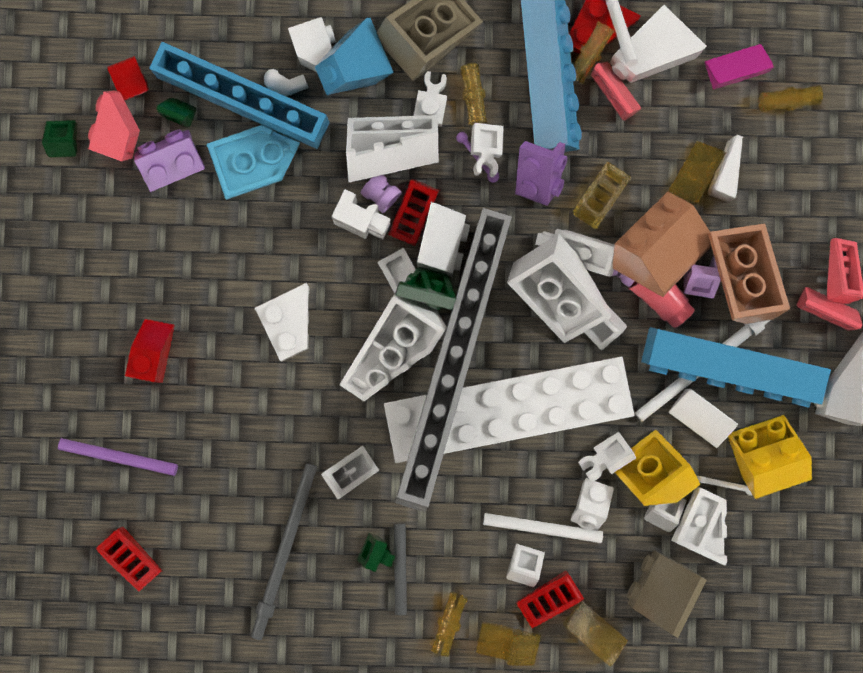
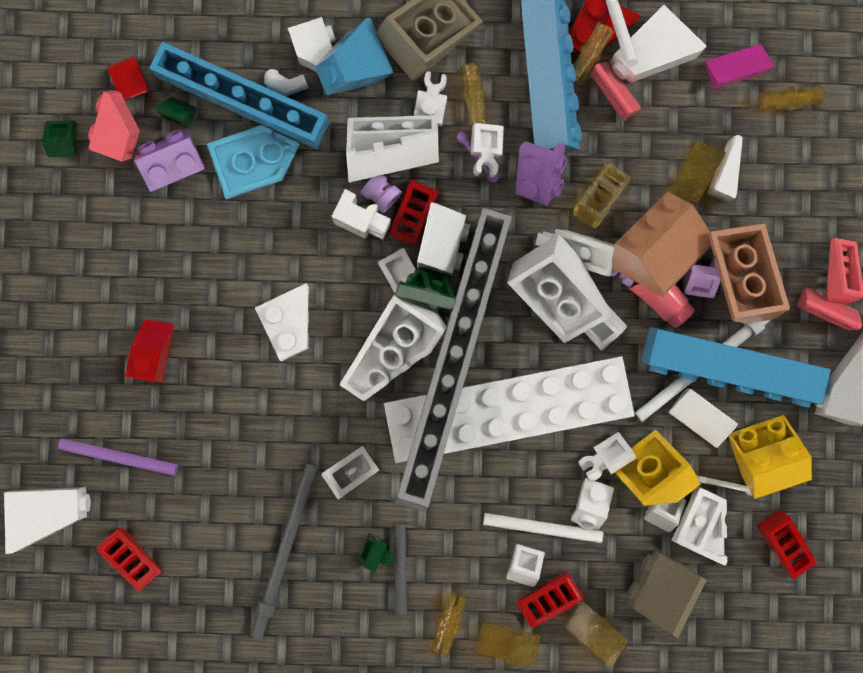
none -> white slope [4,487,91,554]
none -> red slope [756,510,817,580]

